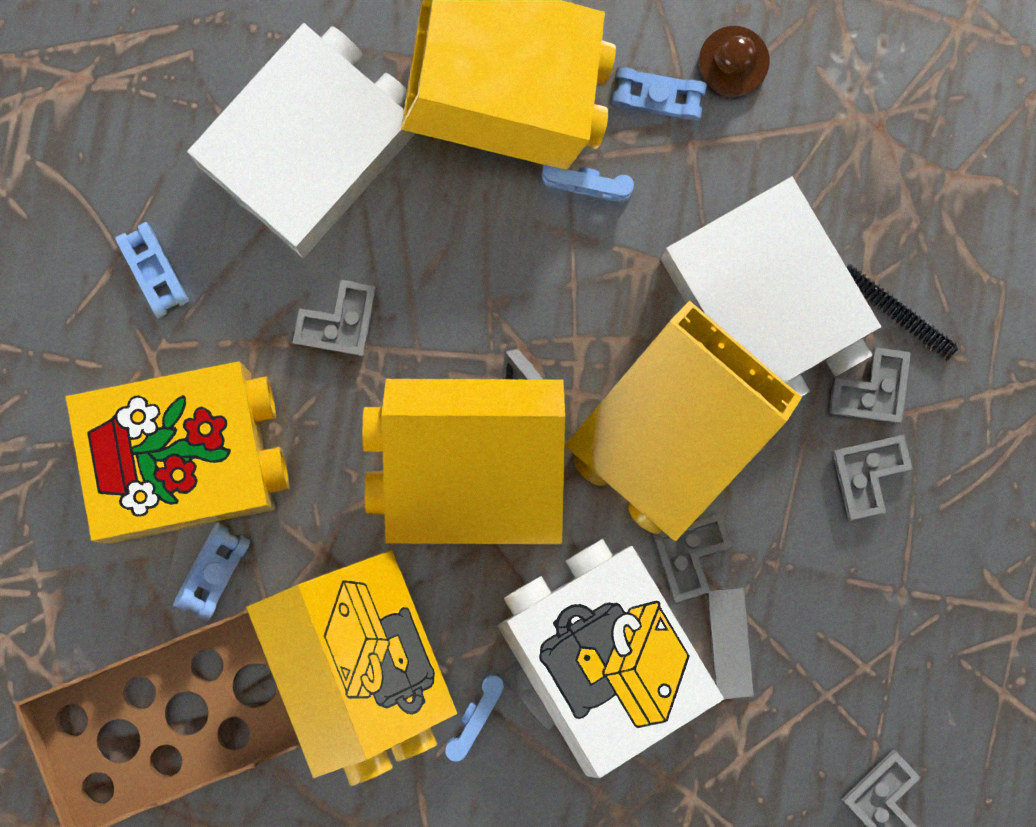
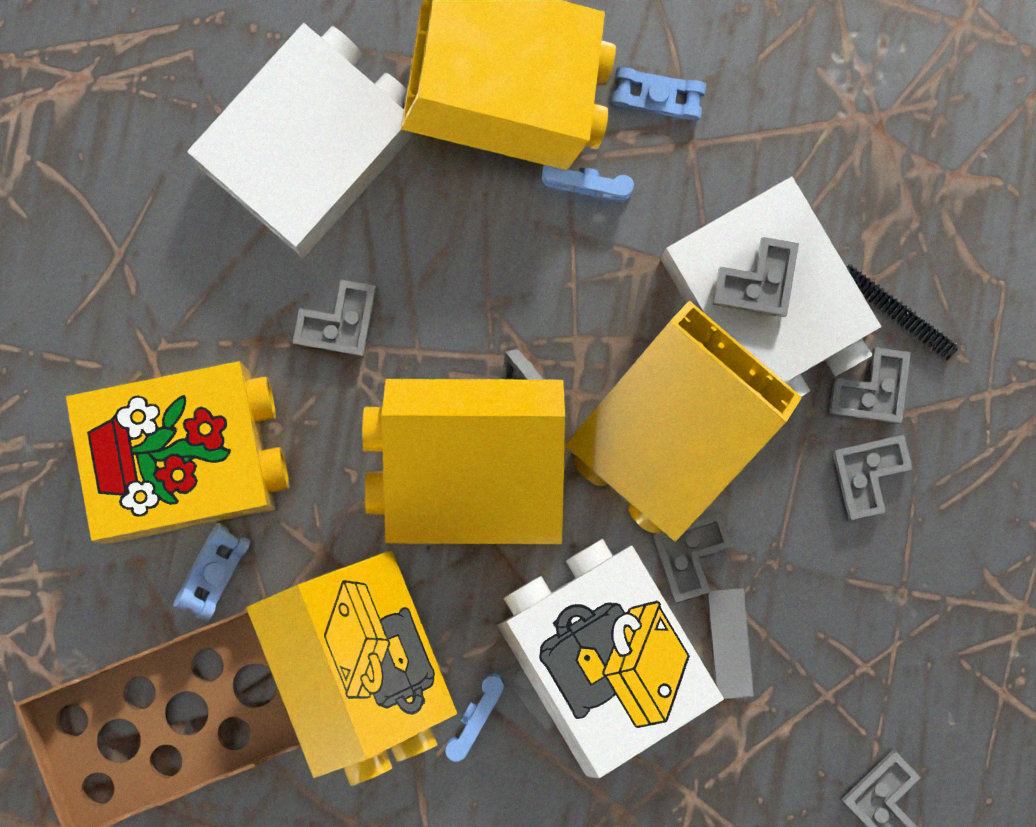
light blue plate [115,221,190,318] -> none
reddish brown plate [698,26,770,98] -> none
none -> light grey plate [712,237,799,317]

